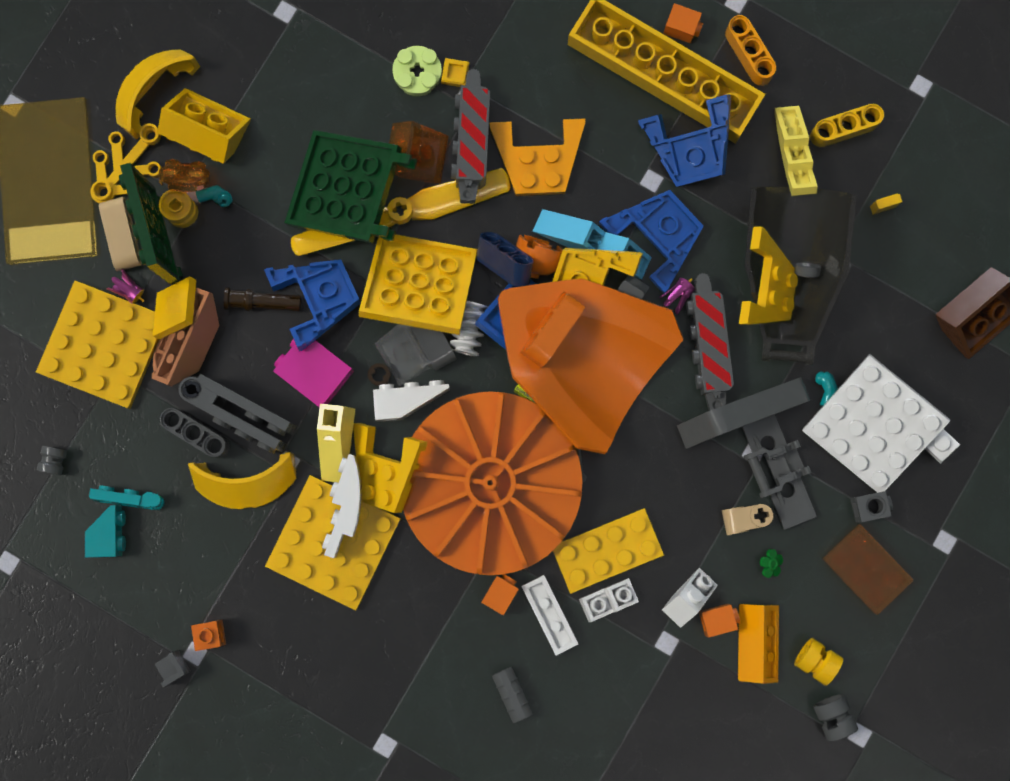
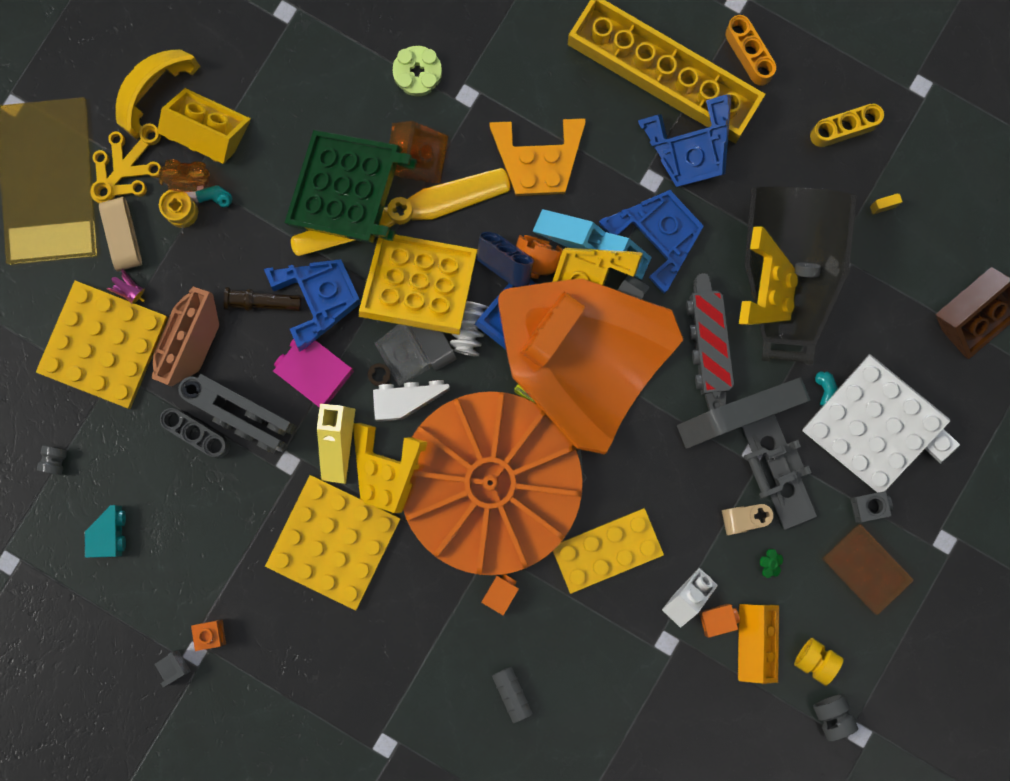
teal hinge [89,485,165,510] -> none
dark green plate [119,163,183,285] -> none
yellow tile [152,276,196,340] -> none
yellow windscreen [188,452,297,509] -> none
white slope [322,454,362,558] -> none
yellow tile [441,58,470,87] -> none
dark grey hinge [451,69,490,204] -> none
white plate [521,575,578,655] -> none
white slope [579,578,639,622] -> none
flat silver piece [660,278,695,314] -> none
orange brick [663,3,703,44] -> none
light yellow slope [774,106,818,196] -> none

